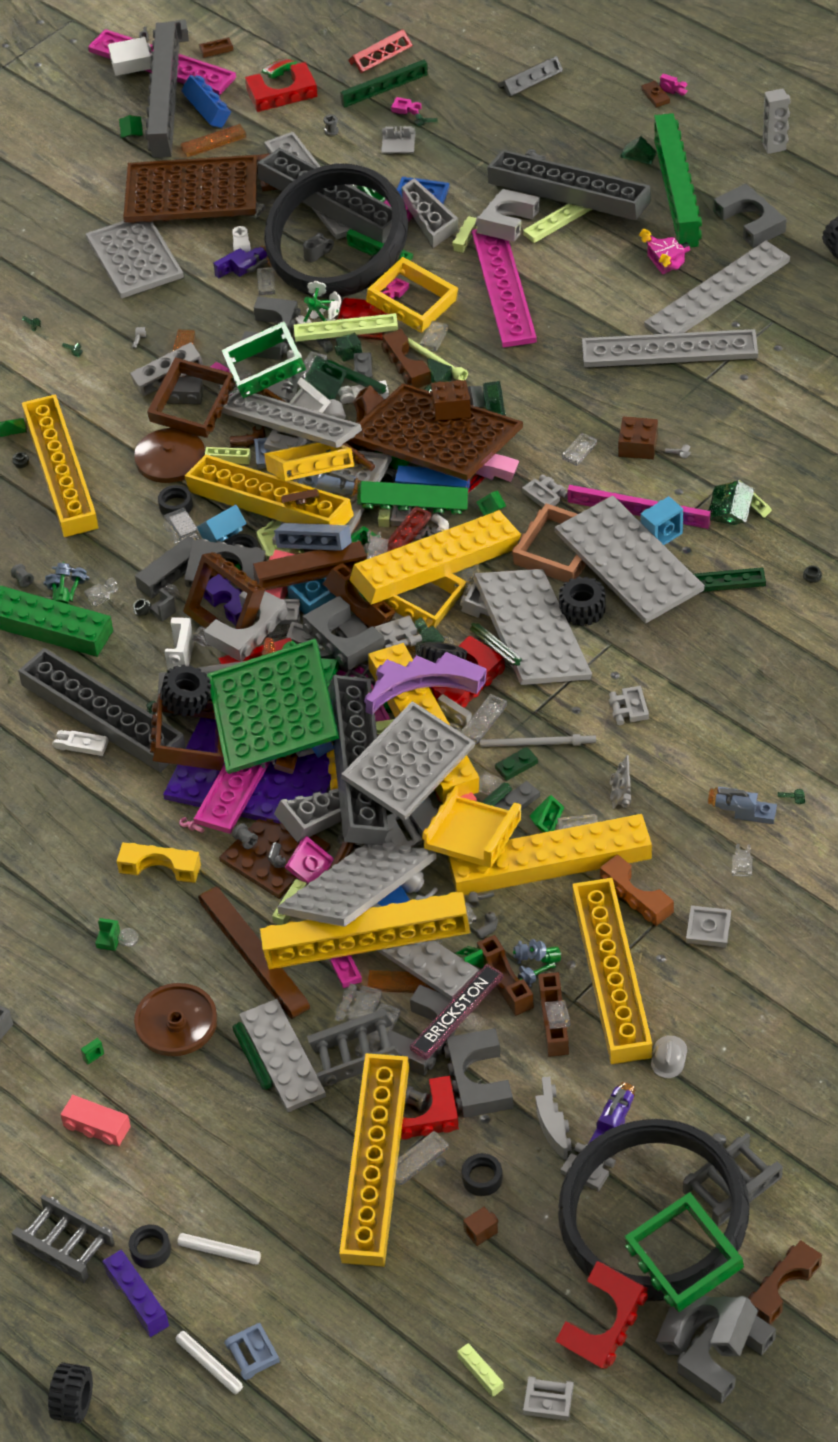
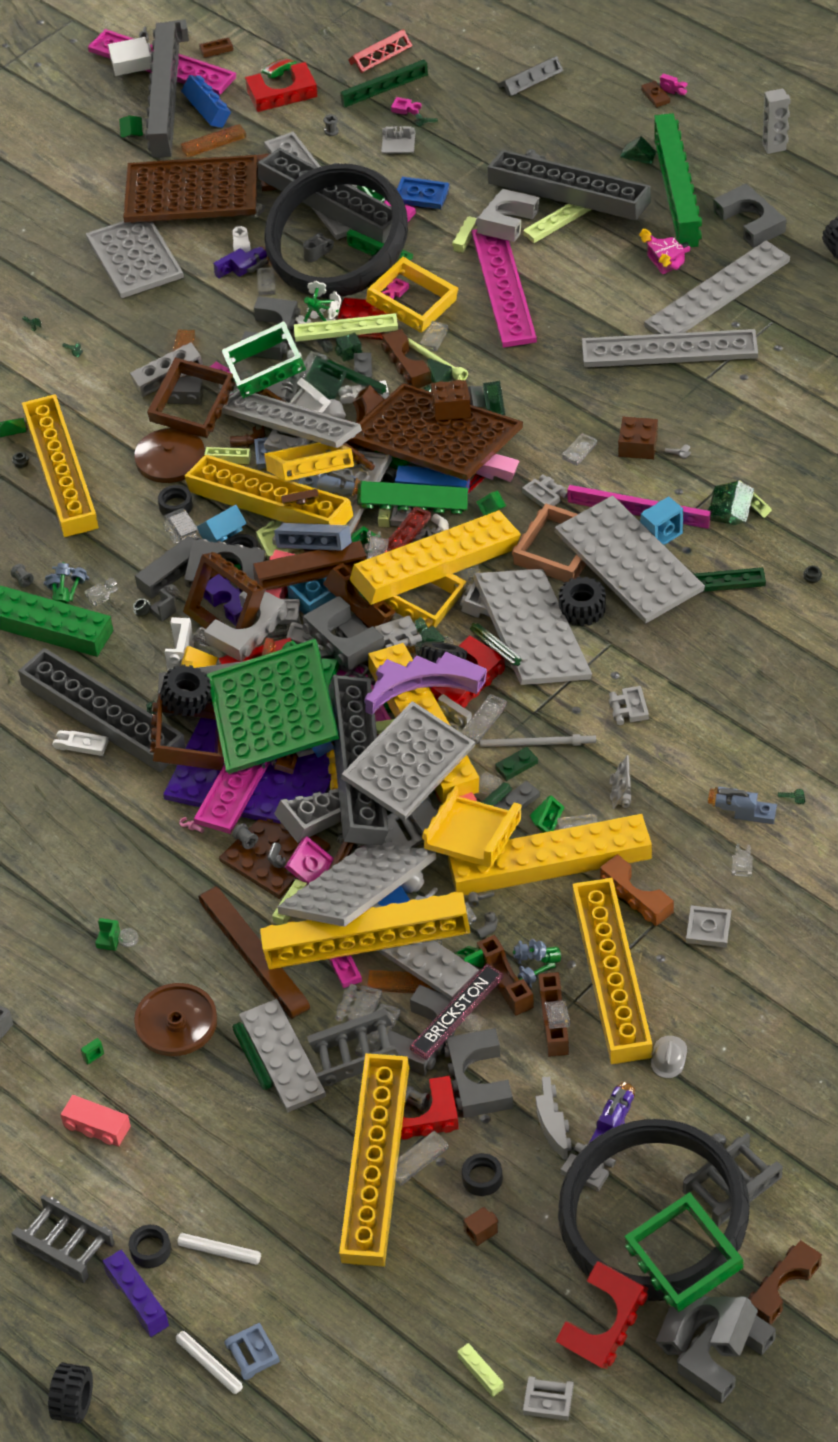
yellow arch [116,842,201,883] -> none
light grey hand [132,327,146,349] -> none
light grey wedge [402,178,458,248] -> none
none -> yellow panel [180,646,218,668]

